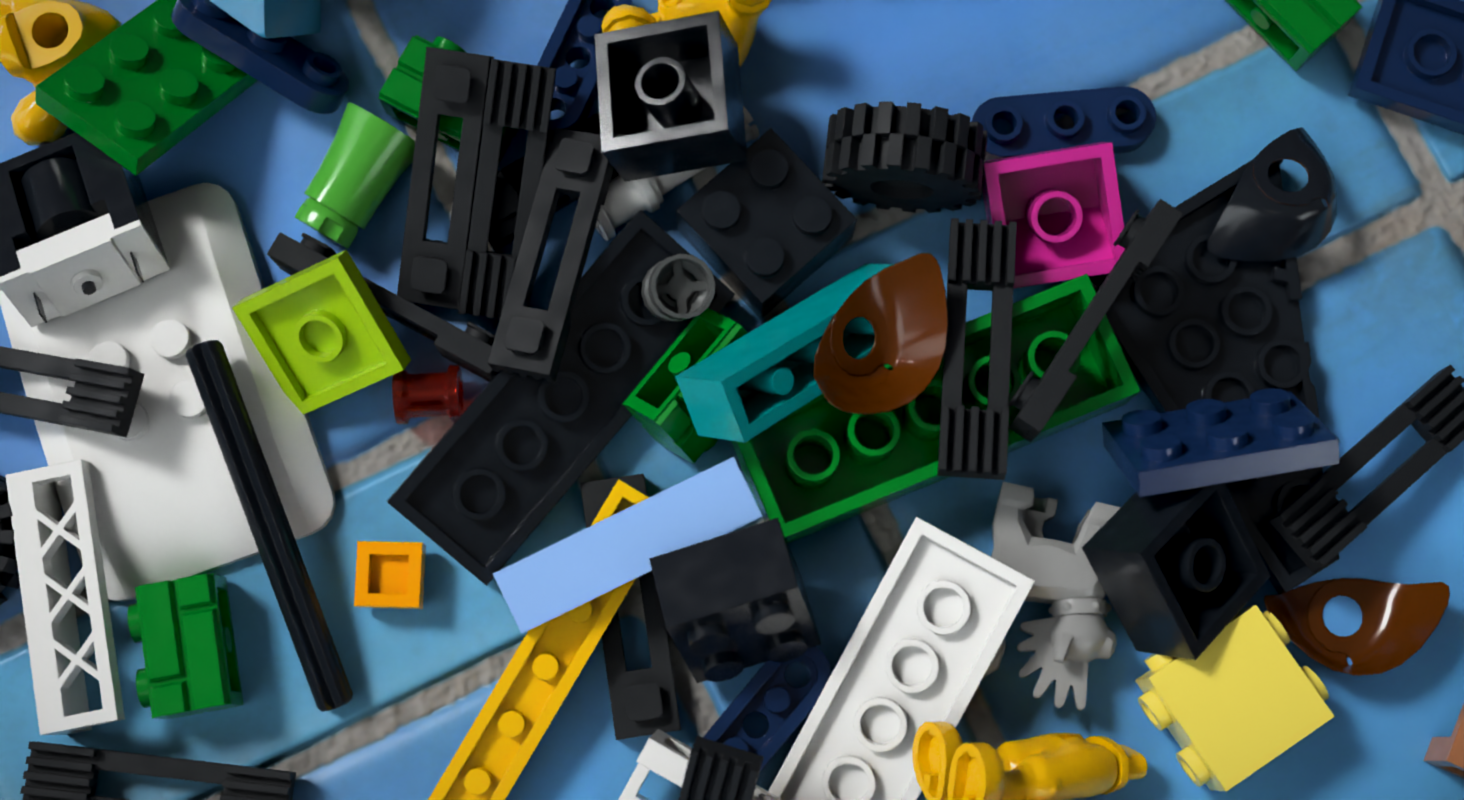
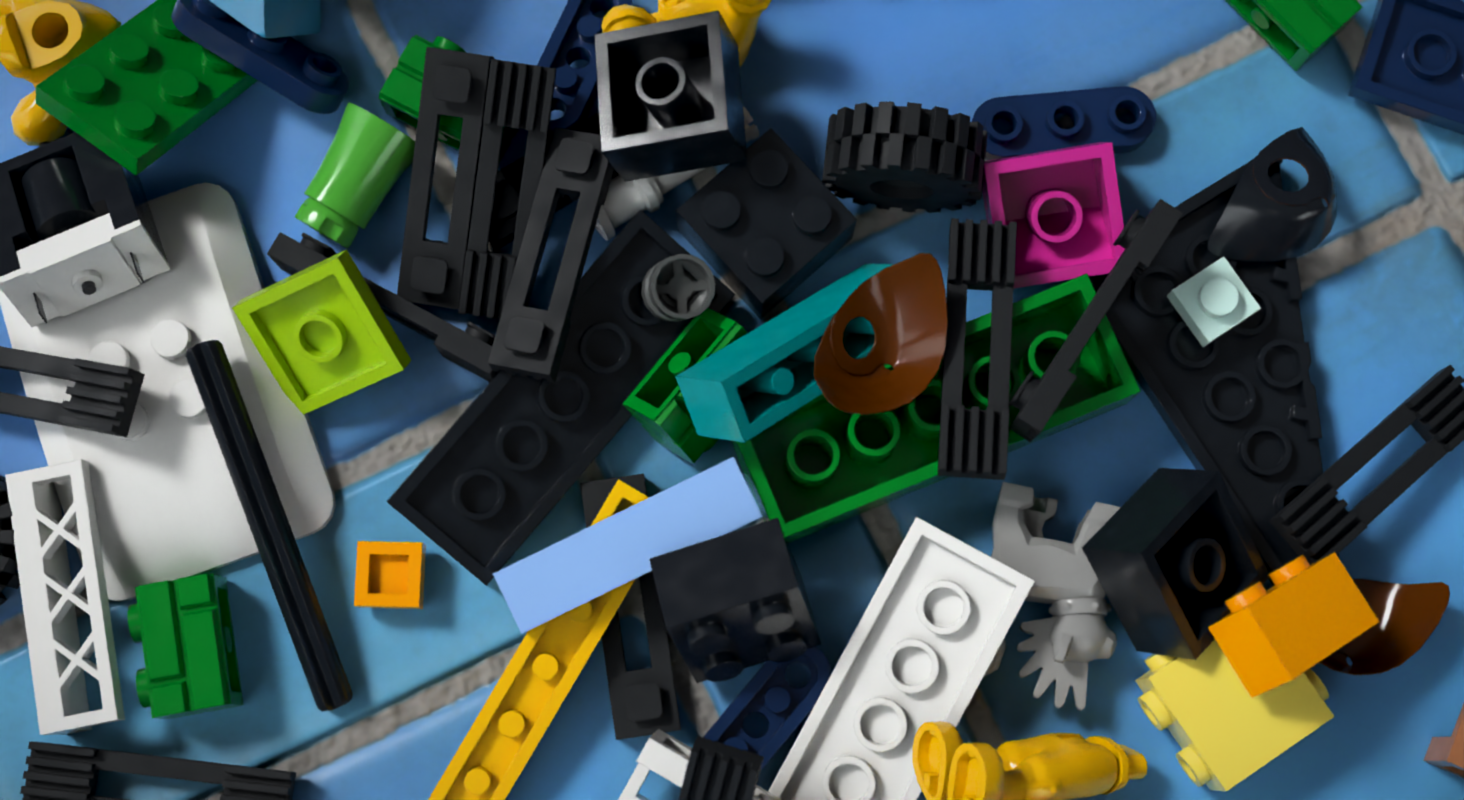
clear red bush [392,365,464,425] -> none
dark blue plate [1102,388,1340,497] -> none
none -> light aqua plate [1167,256,1261,348]
none -> light orange brick [1208,552,1380,698]

